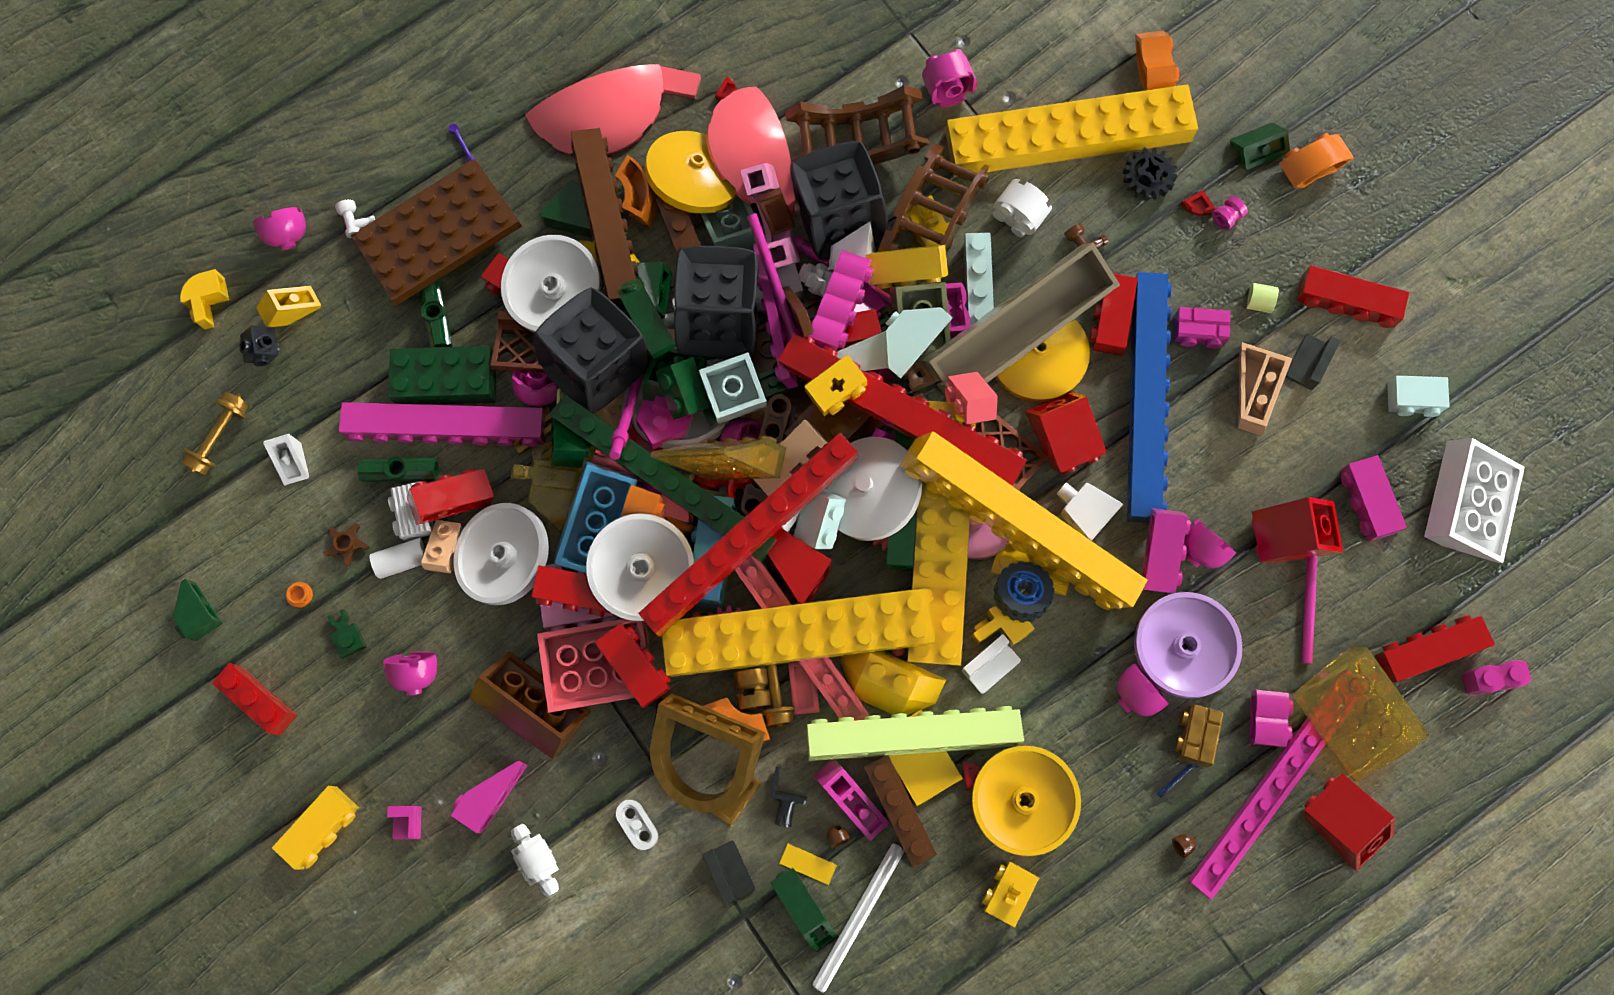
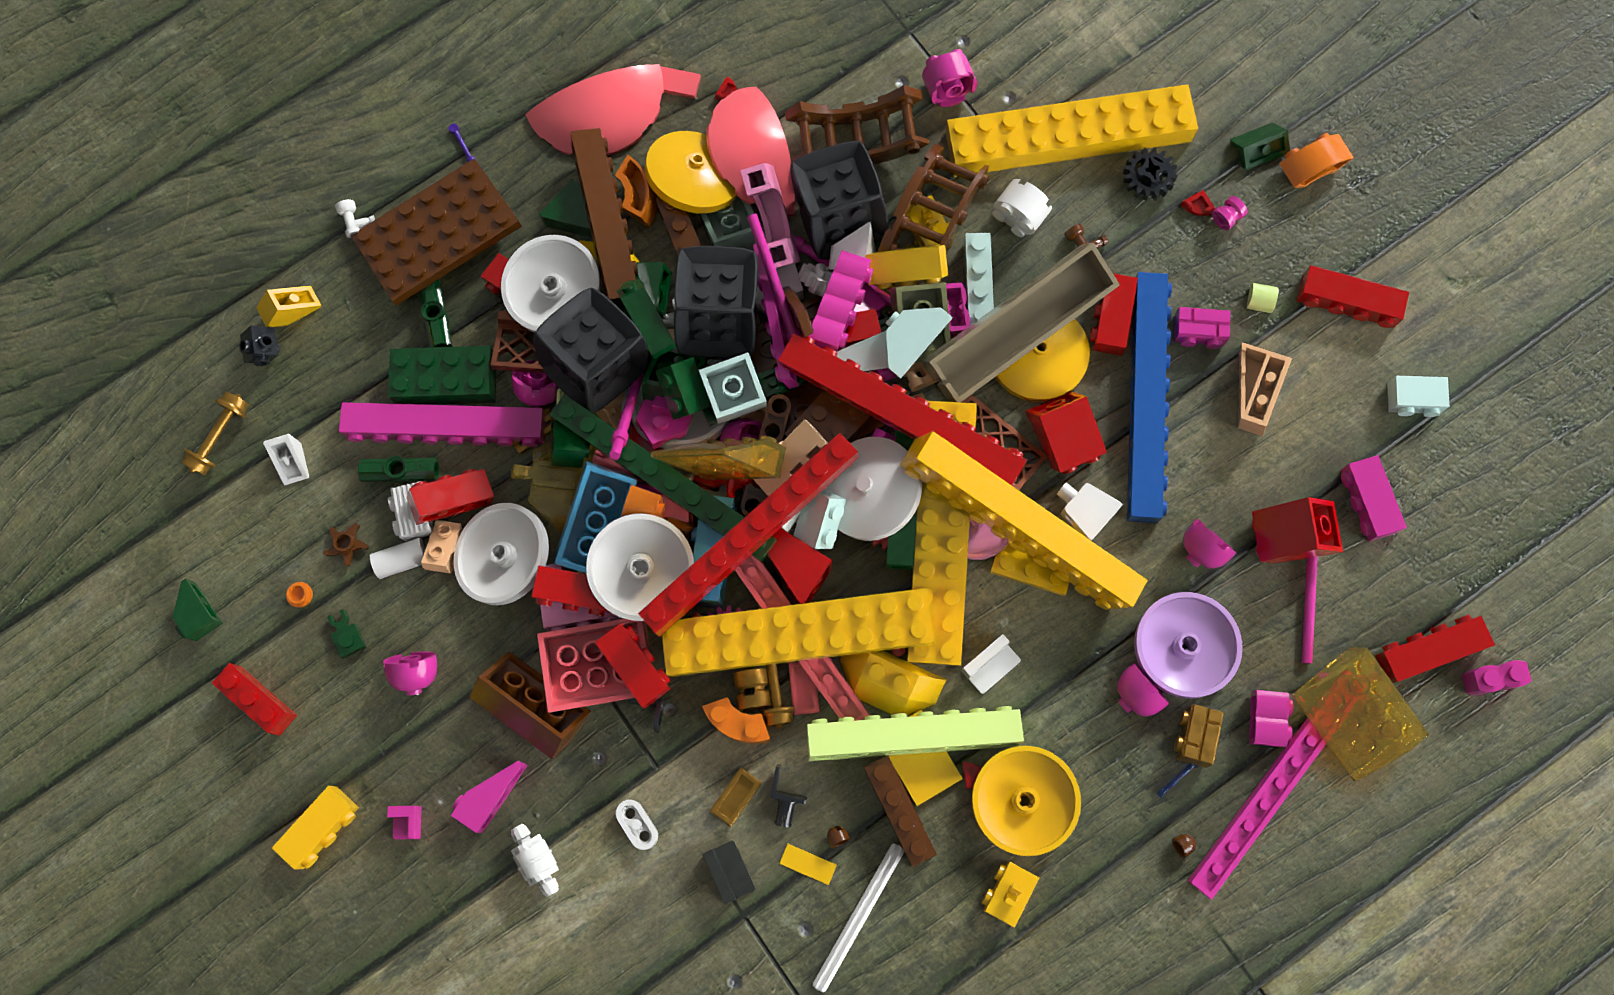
yellow brick [180,269,229,330] -> none
dark pink cylinder [253,207,306,250] -> none
pearl gold window [650,694,765,813] -> none
reddish brown tile [756,187,795,235] -> none
dark green slope [771,868,839,952] -> none
yellow brick [805,354,867,416] -> none
dark pink slope [813,760,890,841] -> none
coral brick [945,372,998,424] -> none
yellow brick [972,606,1035,647] -> none
black wheel [993,561,1055,623] -> none
orange brick [1135,31,1179,91] -> none
dark pink brick [1141,508,1191,593] -> none
pearl dark grey panel [1286,334,1341,390] -> none
red slope [1304,773,1395,872] -> none
white slope [1424,438,1525,563] -> none

